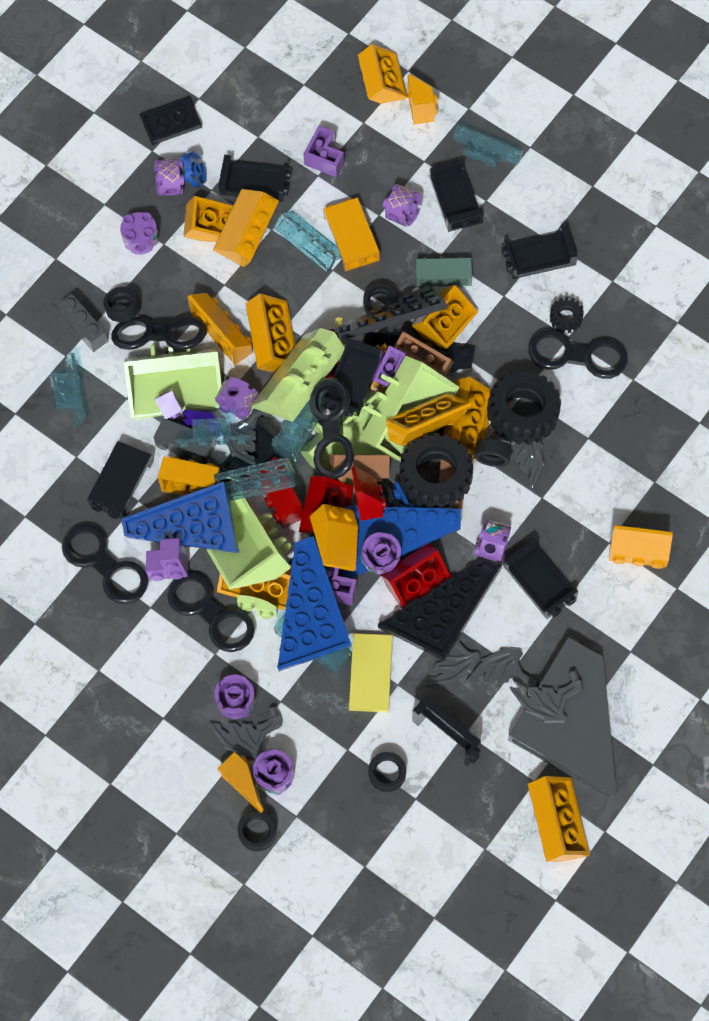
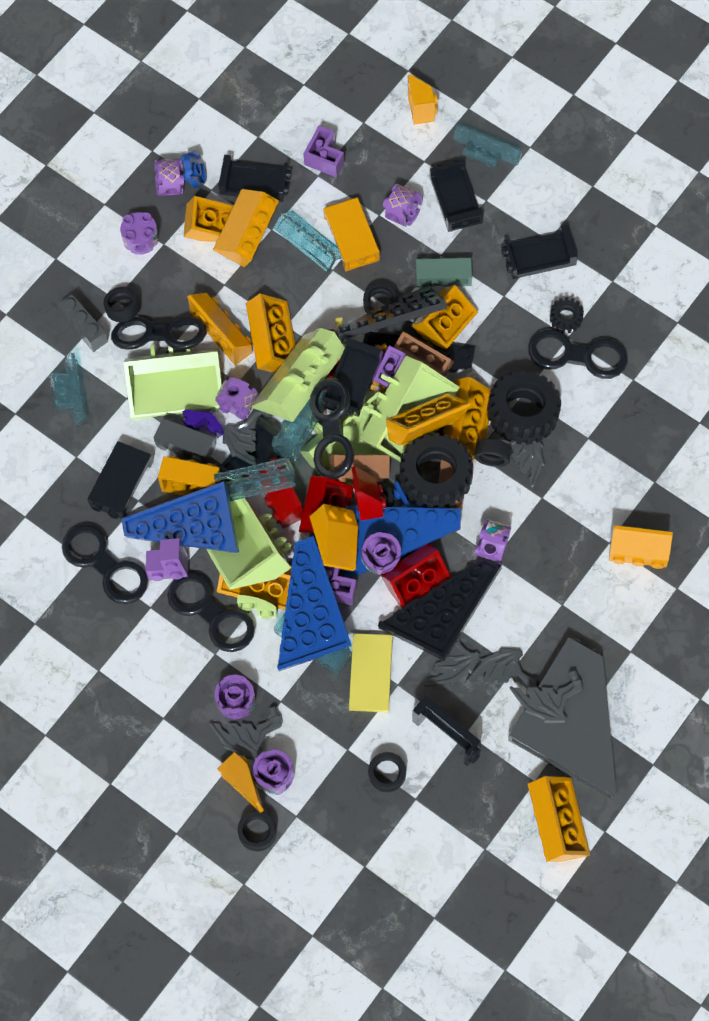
black tile [139,97,202,145] -> none
brick [155,388,183,420] -> none
clear light blue bracket [174,417,252,447] -> none
light orange slope [358,44,408,104] -> none
black panel [503,539,579,619] -> none

